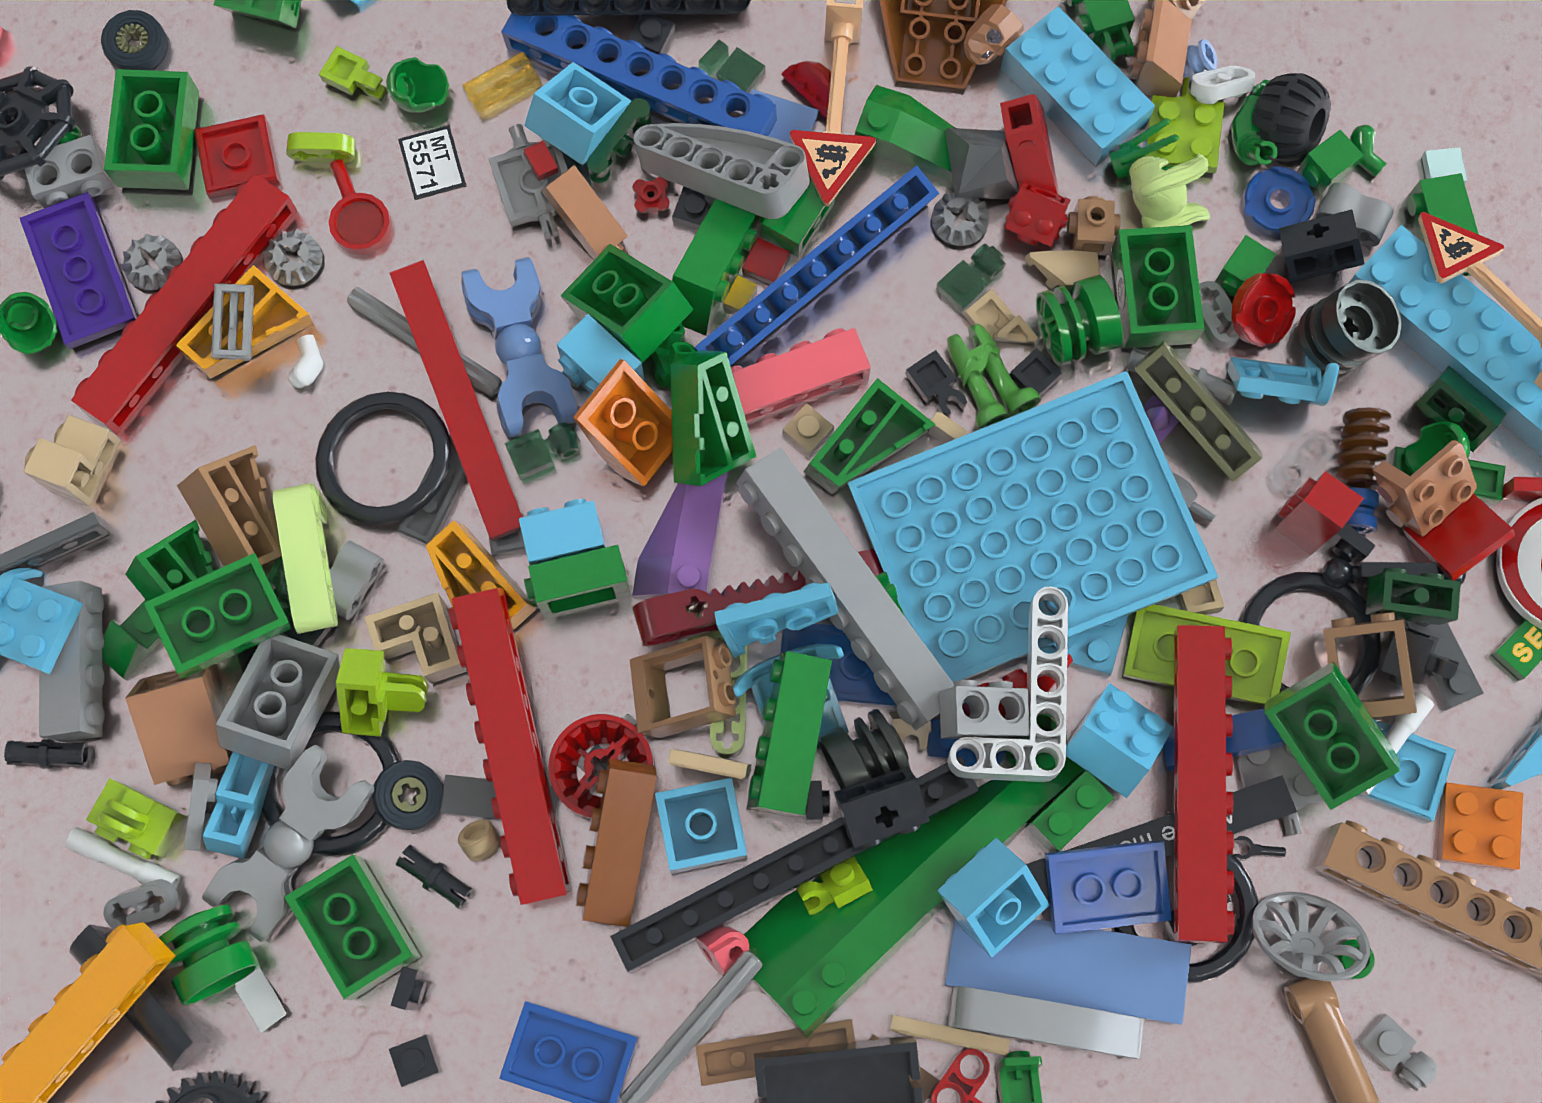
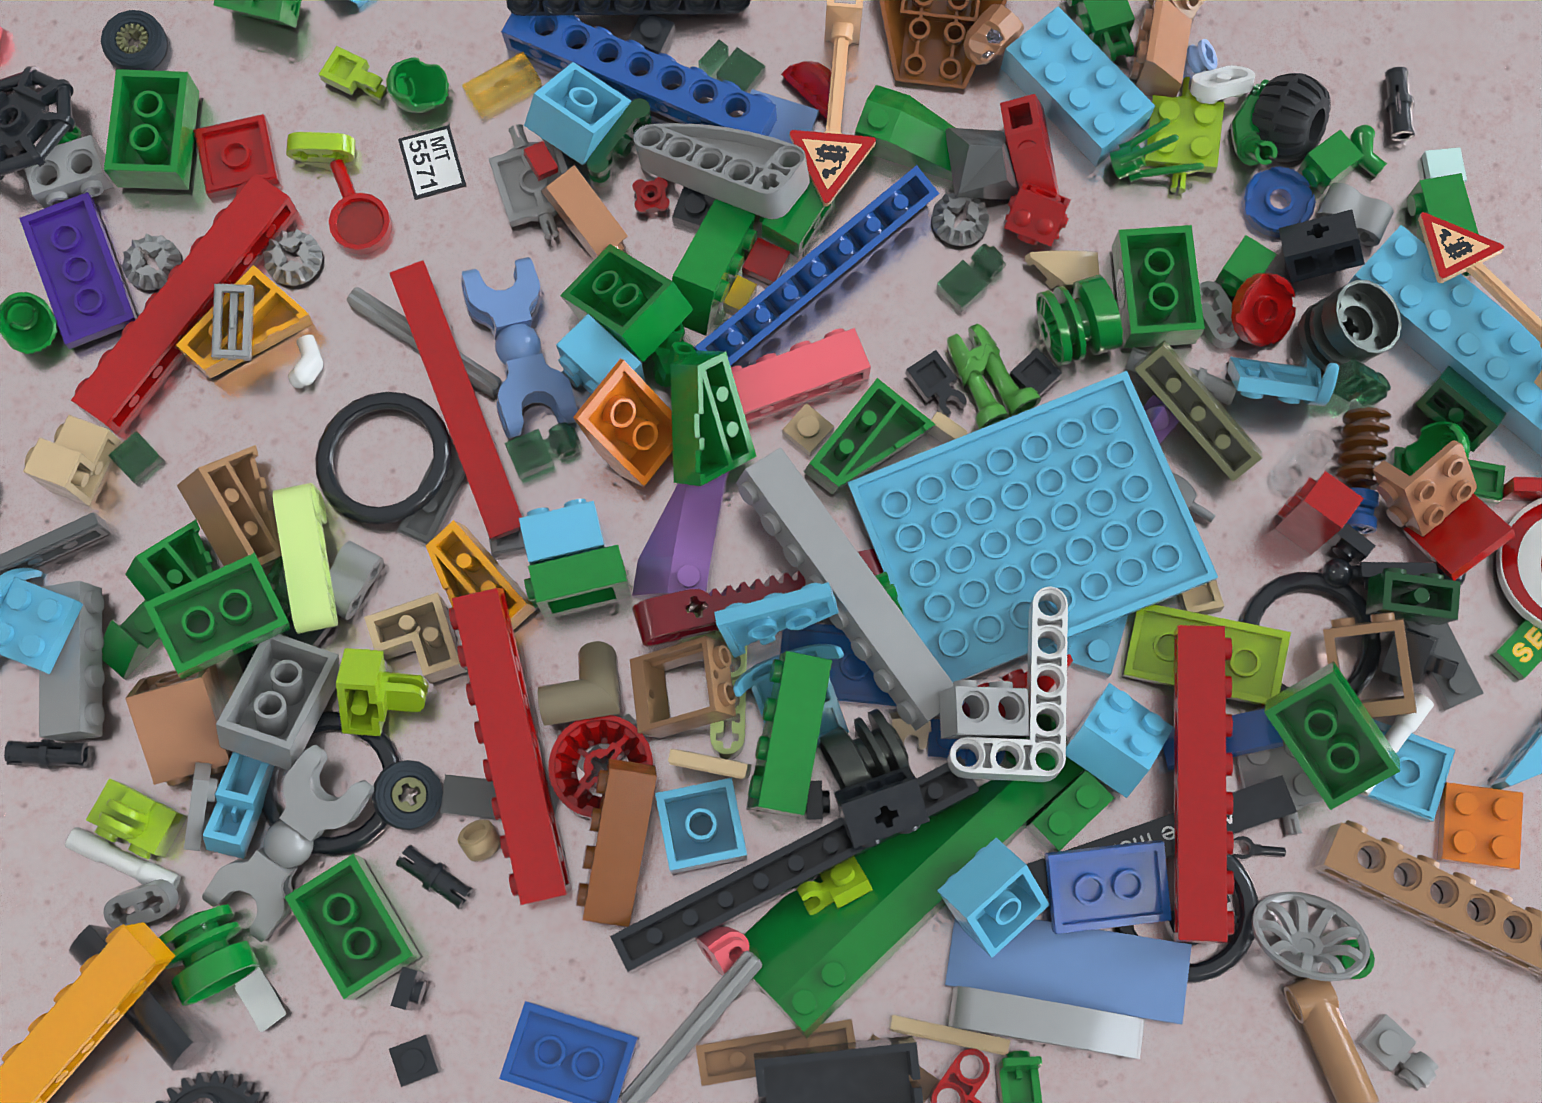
tan slope [962,288,1038,343] -> none
medium nougat brick [1067,196,1121,255] -> none
yellowish green hair [1129,153,1210,228] -> none
none -> clear green tile [108,431,164,484]
none -> dark tan brick [537,641,620,726]
none -> clear green plate [1333,359,1391,407]
none -> black pin [1385,67,1415,141]

